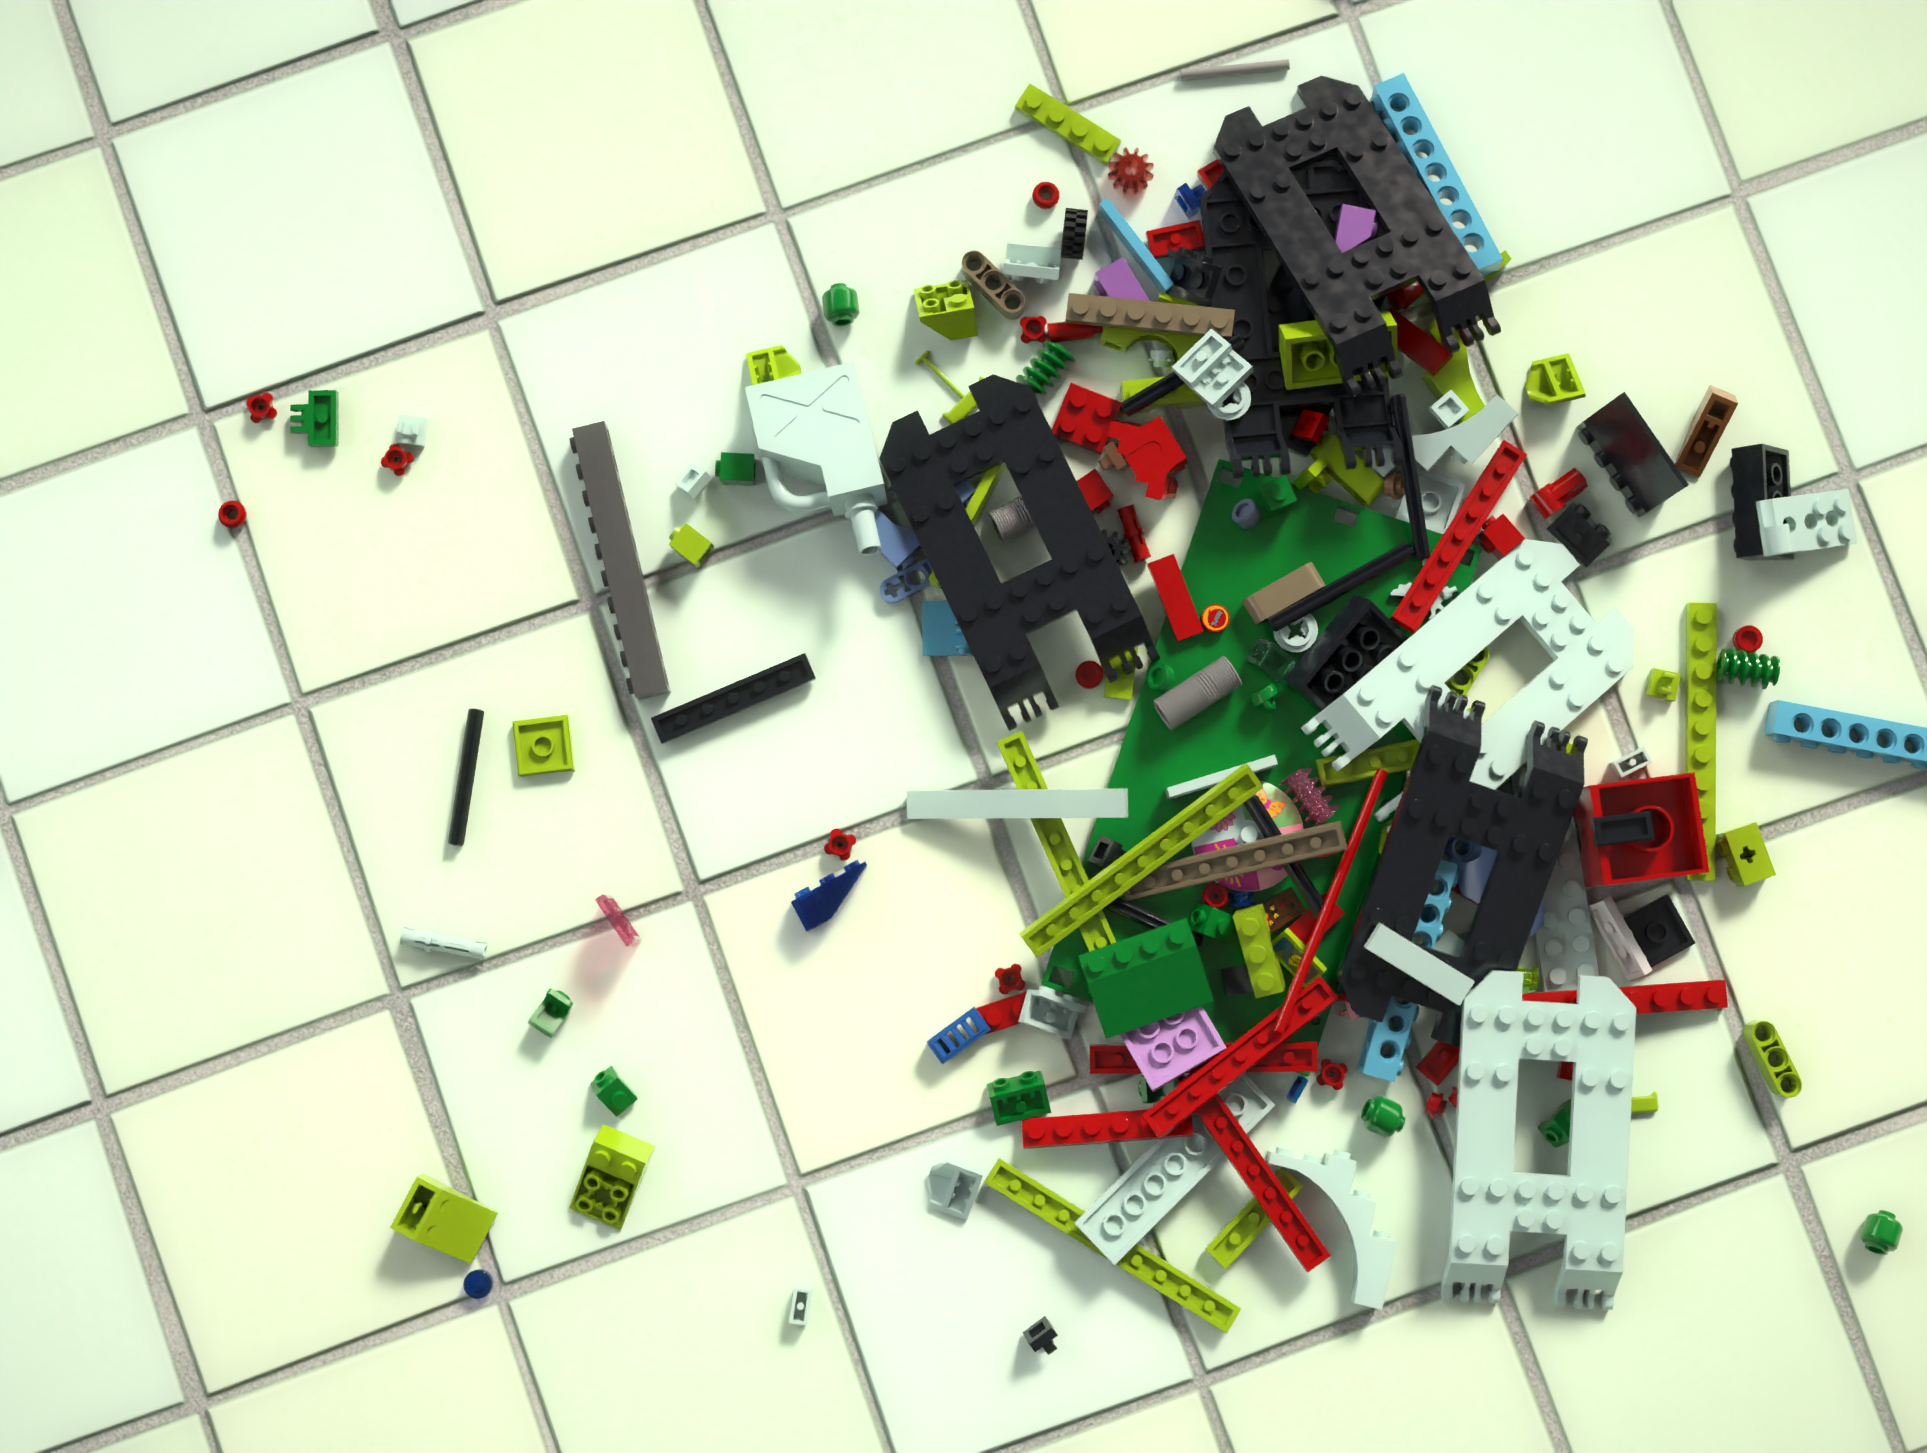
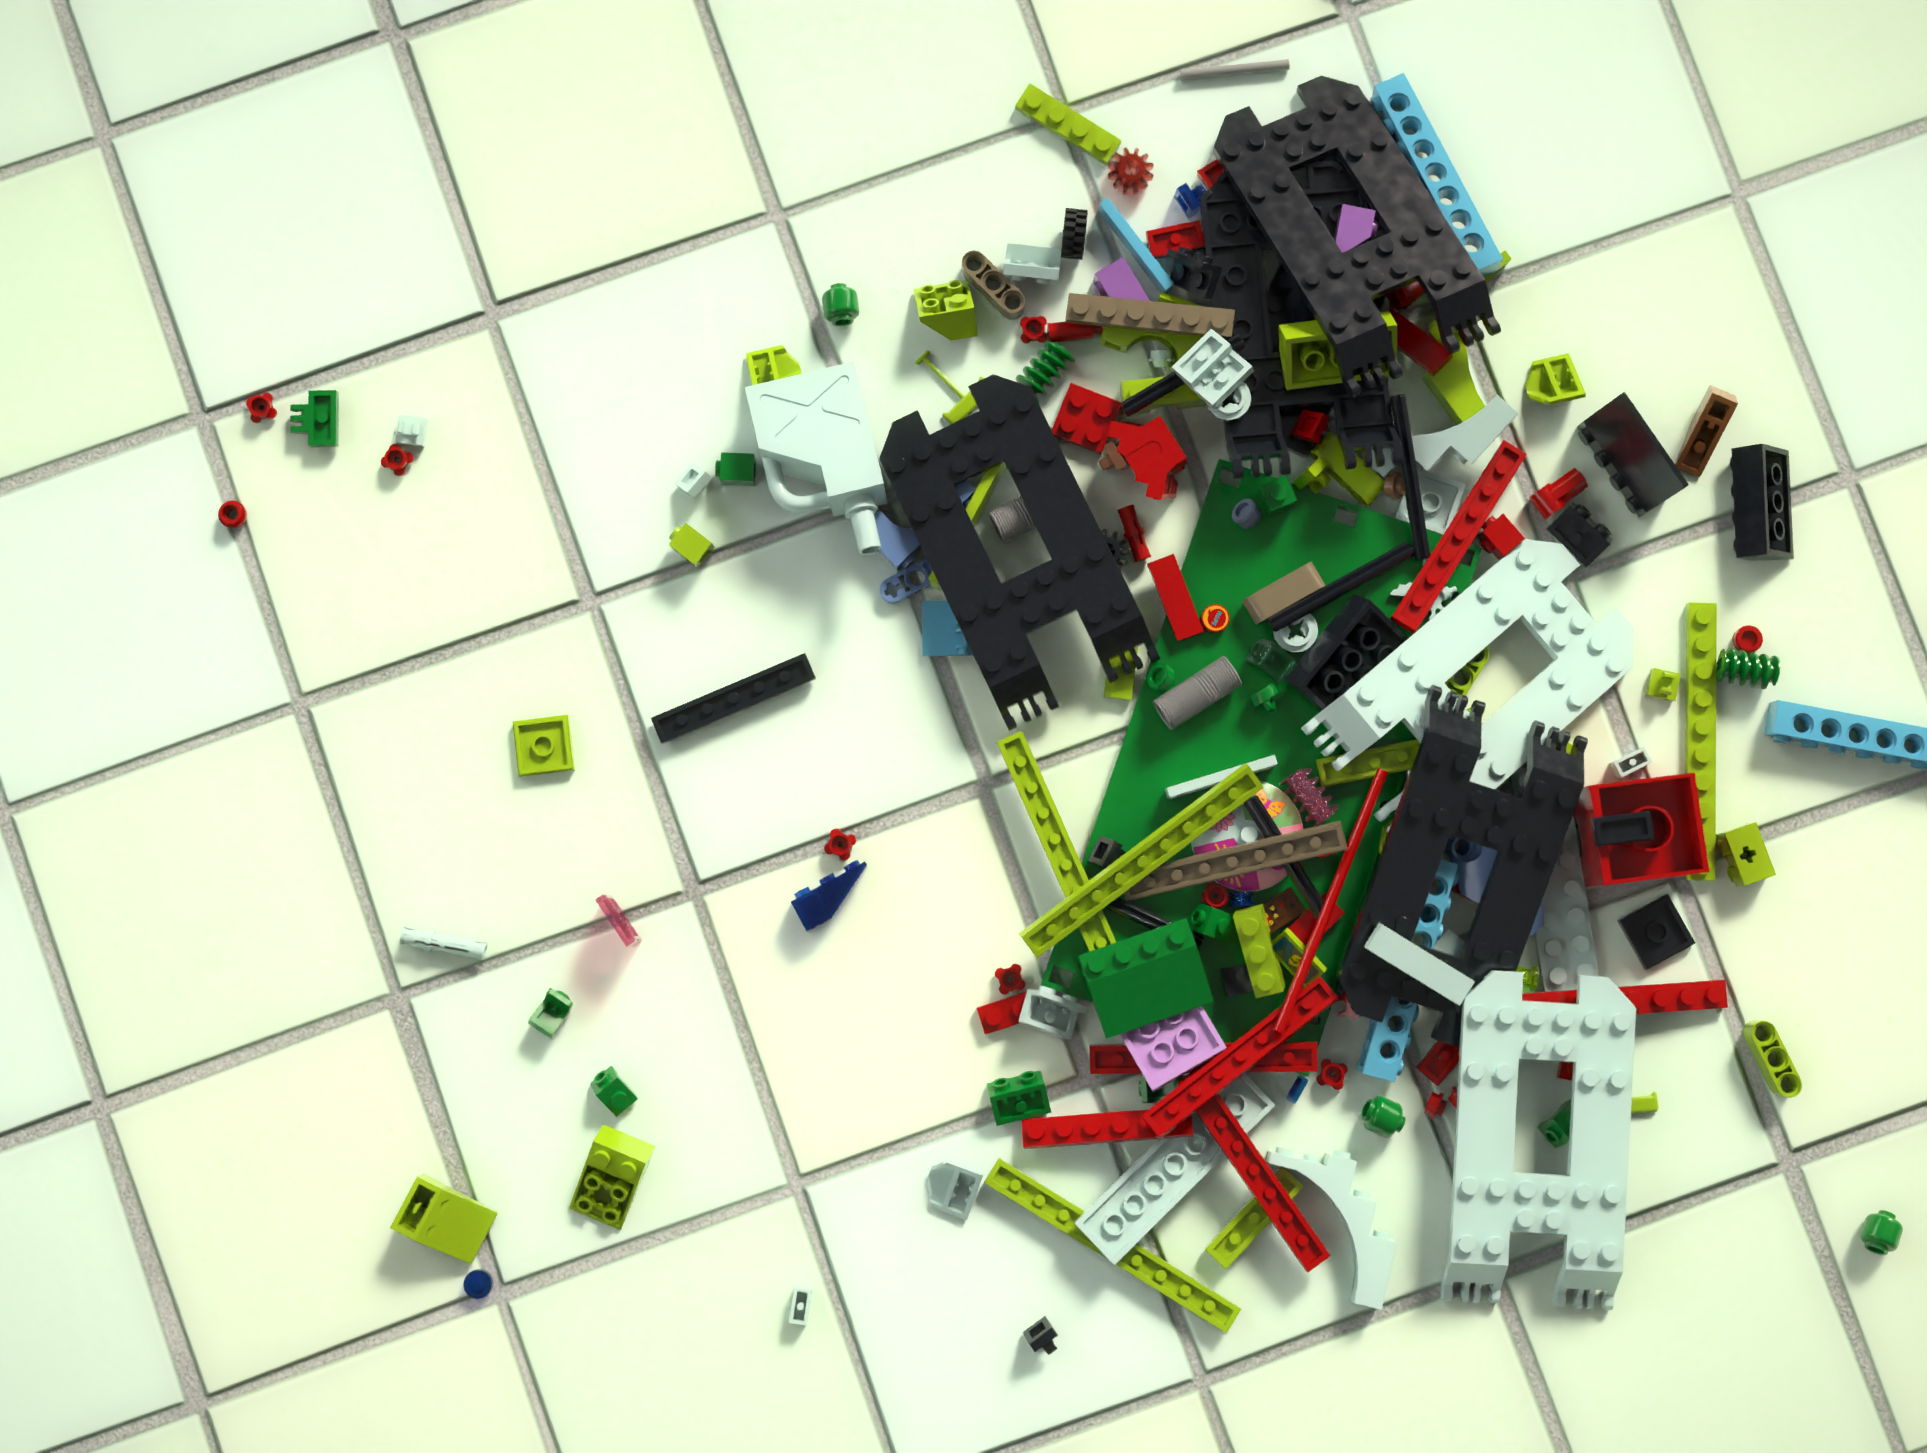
black axle [448,708,484,846] -> none
dark grey brick [569,421,671,700] -> none
light aqua tile [907,788,1128,819] -> none
blue slope [927,1006,991,1064] -> none
red plate [1032,182,1060,209] -> none
red tile [1075,661,1103,689] -> none
red brick [1077,469,1114,515] -> none
light aqua tile [1428,390,1469,429] -> none
white plate [1588,896,1652,981] -> none
light aqua hinge [1756,489,1857,557] -> none

